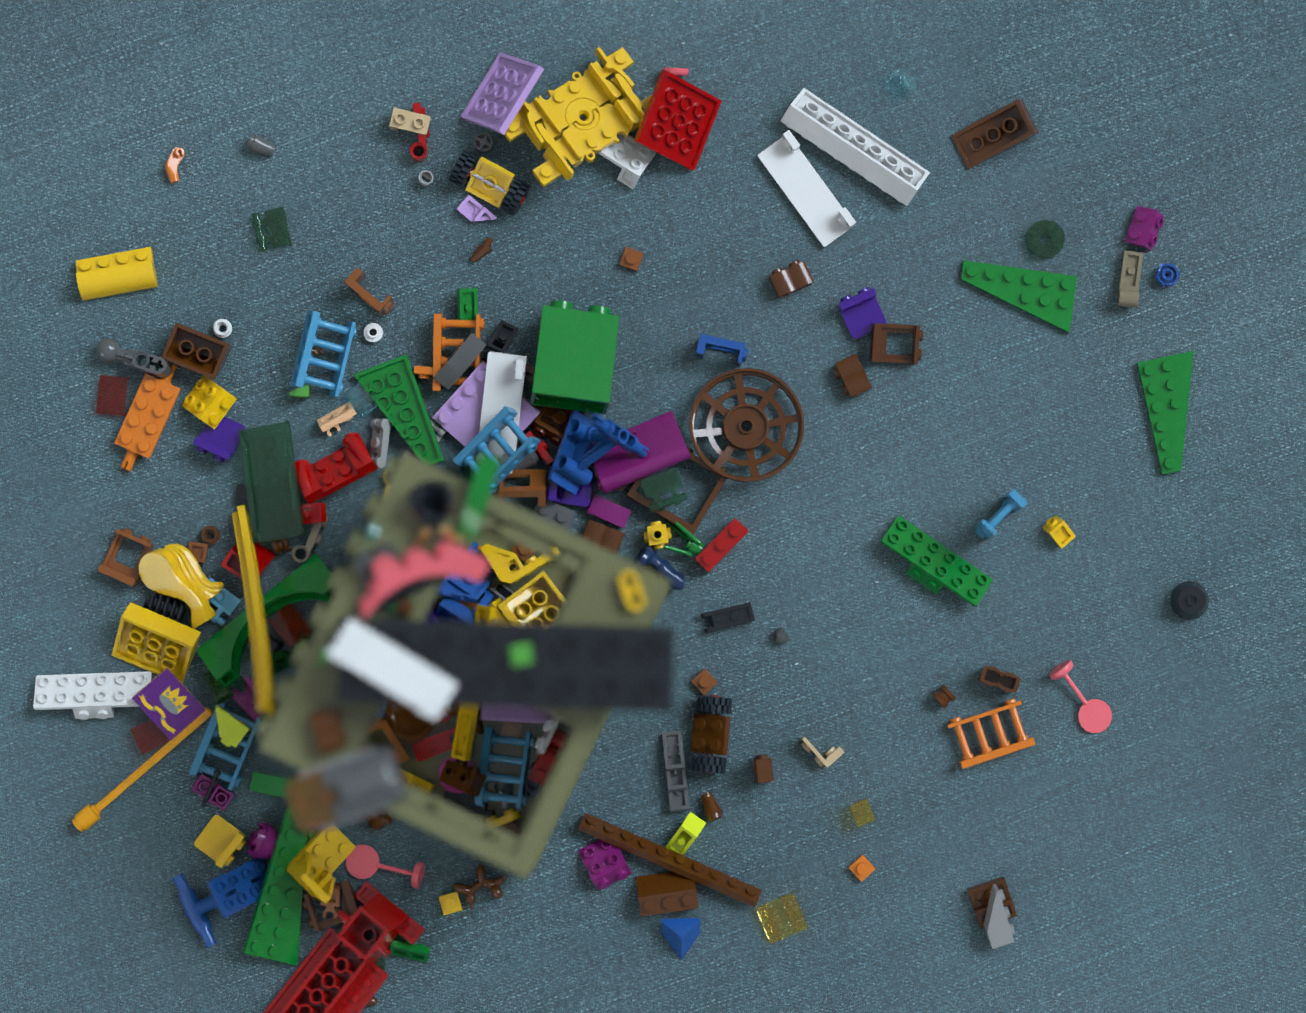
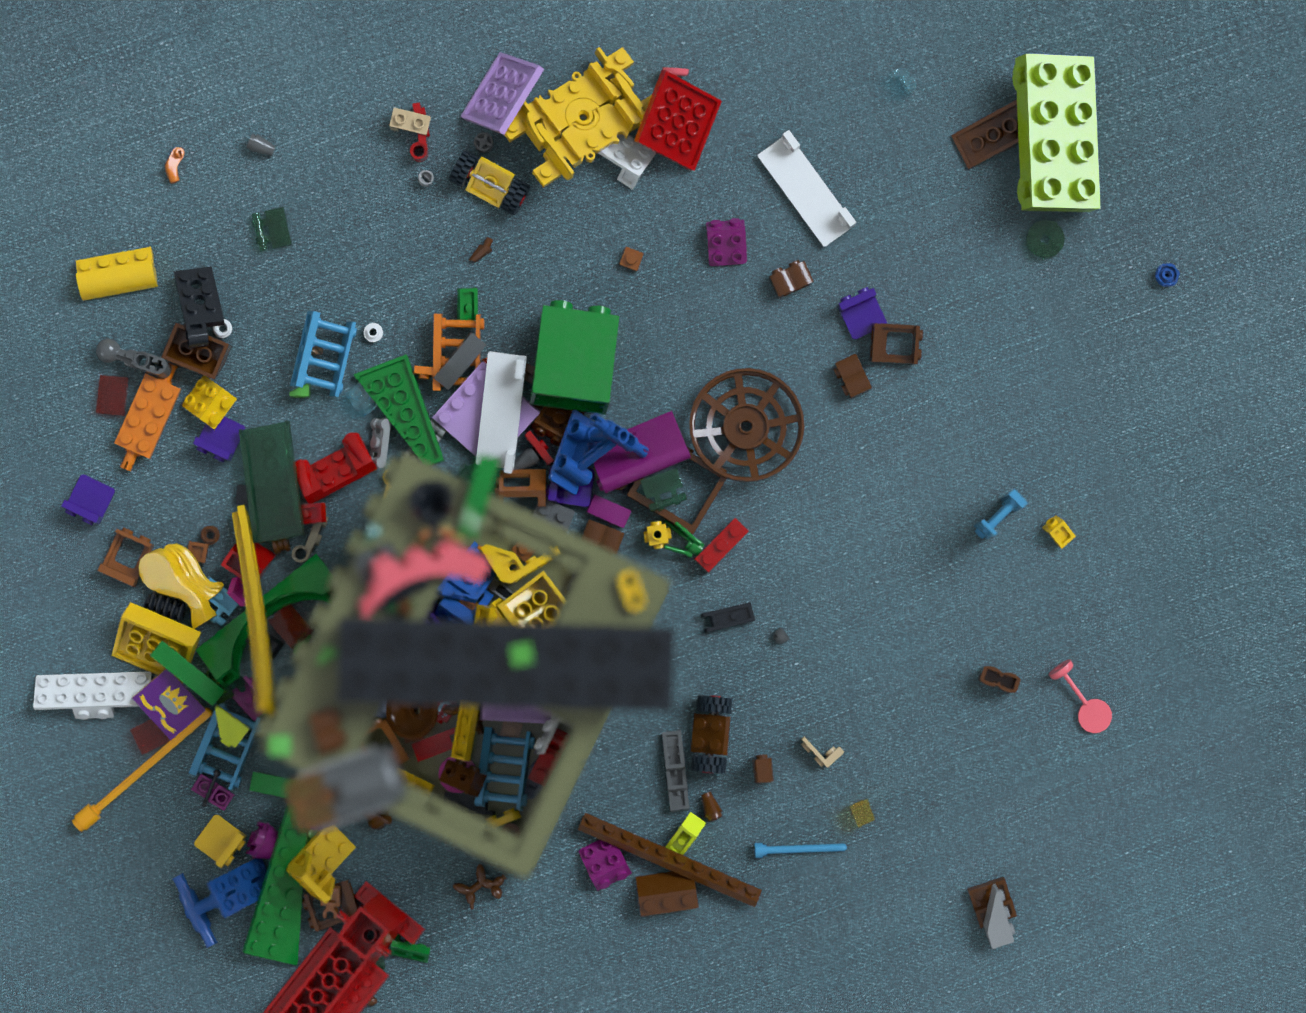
dark green plate [271,650,292,675] -> none
light nougat plate [317,401,357,436] -> none
white bracket [327,619,457,720] -> none
dark orange window [345,268,395,316] -> none
coral piece [346,845,425,889] -> none
yellow plate [439,891,463,915] -> none
dark azure fence [453,406,541,494] -> none
lavender slope [456,194,496,221] -> none
black slope [486,320,519,354] -> none
dark grey cone [494,782,513,808] -> none
dark blue piece [634,545,685,590] -> none
blue slope [661,918,700,960] -> none
dark orange plate [691,669,718,695] -> none
blue window [696,334,748,366] -> none
clear yellow slope [756,892,808,944] -> none
white slope [781,88,930,206] -> none
orange plate [848,854,875,882] -> none
green bracket [881,516,993,607] -> none
reddish brown wheel [932,685,956,709] -> none
orange fence [946,698,1036,769] -> none
green wing [960,260,1077,333] -> none
dark tan plate [1117,250,1143,308] -> none
magenta bracket [1125,206,1164,251] -> none
green wing [1136,351,1193,475] -> none
black cone [1171,581,1209,620] -> none
none -> dark purple bracket [61,474,115,525]
none -> green slope [150,640,225,706]
none -> black hinge [174,266,224,348]
none -> dark pink bracket [227,577,246,607]
none -> bright green slope [269,735,292,756]
none -> magenta bracket [706,218,747,266]
none -> dark azure piece [754,843,847,858]
none -> piece [1012,54,1101,212]

